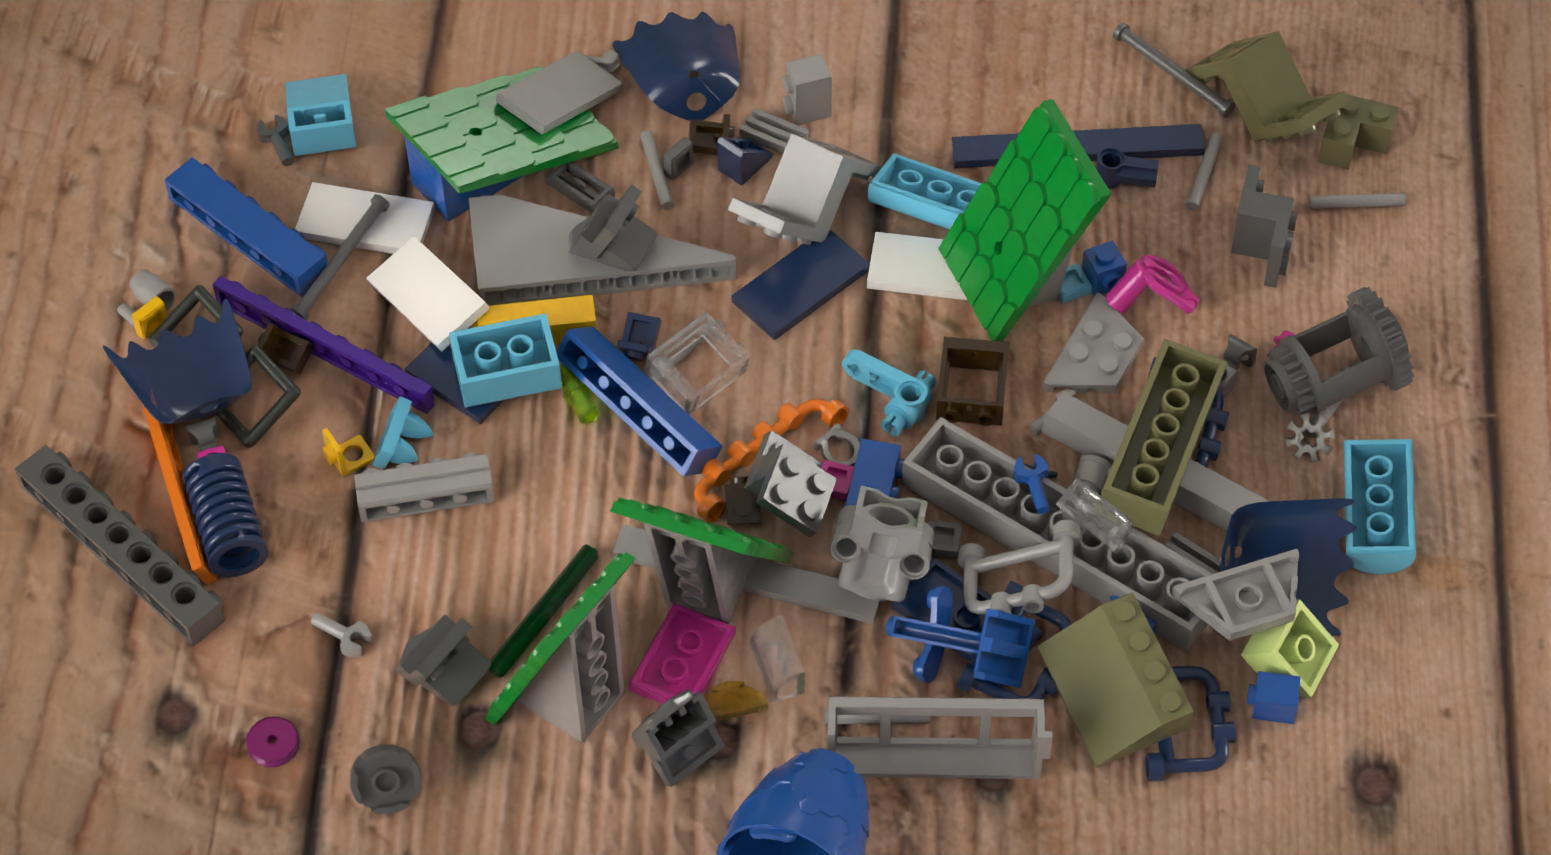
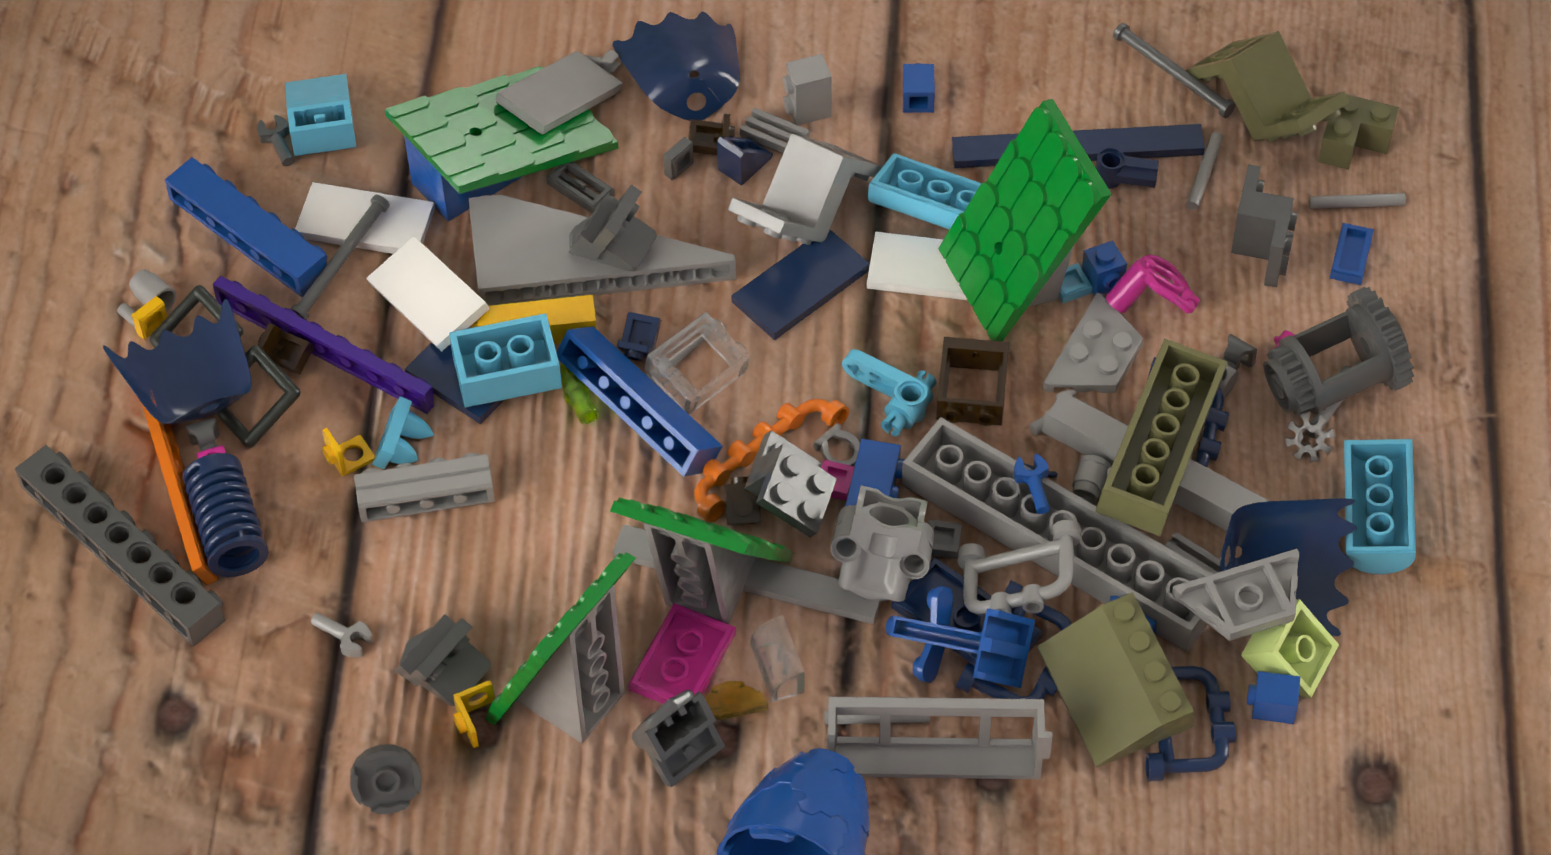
magenta piece [246,717,300,767] -> none
dark green axle [489,544,598,678] -> none
light grey bar [640,130,674,210] -> none
clear brick [1056,478,1132,554] -> none
none -> yellow bracket [453,680,495,748]
none -> blue brick [903,63,935,113]
none -> blue tile [1330,223,1374,285]

